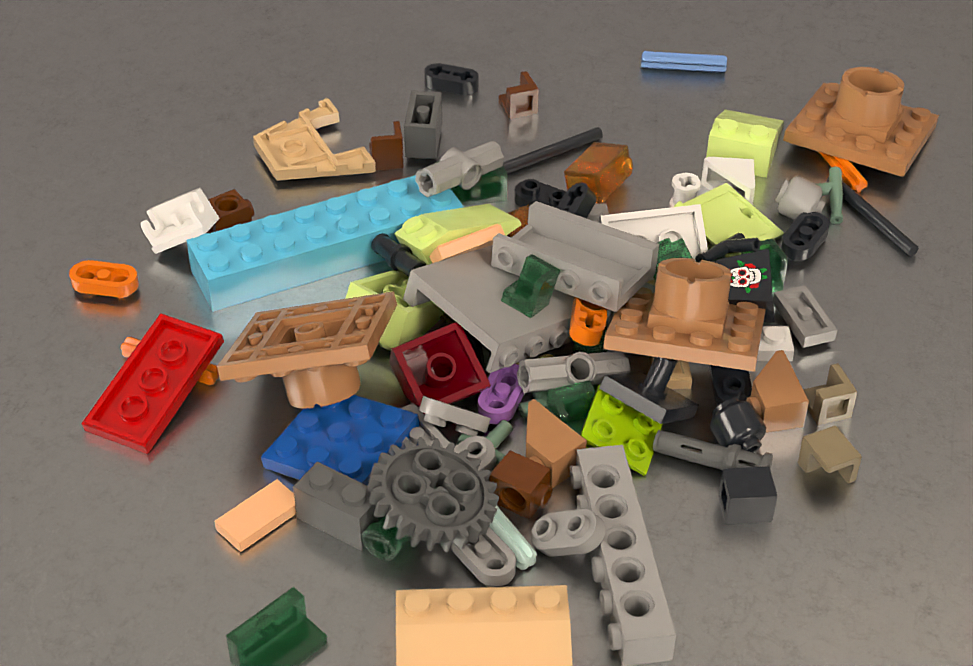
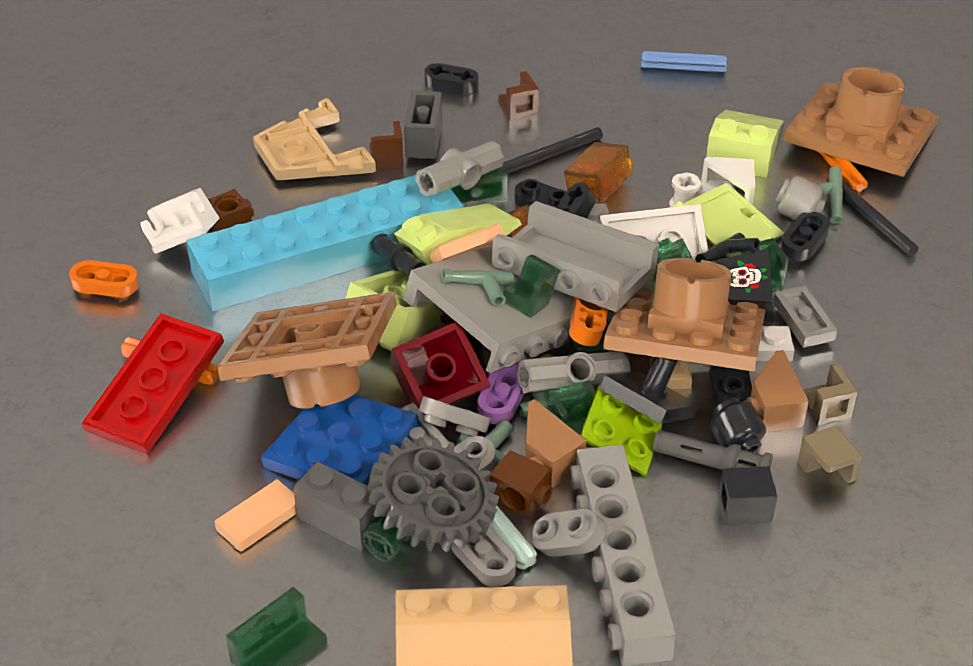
none -> sand green piece [441,269,514,307]

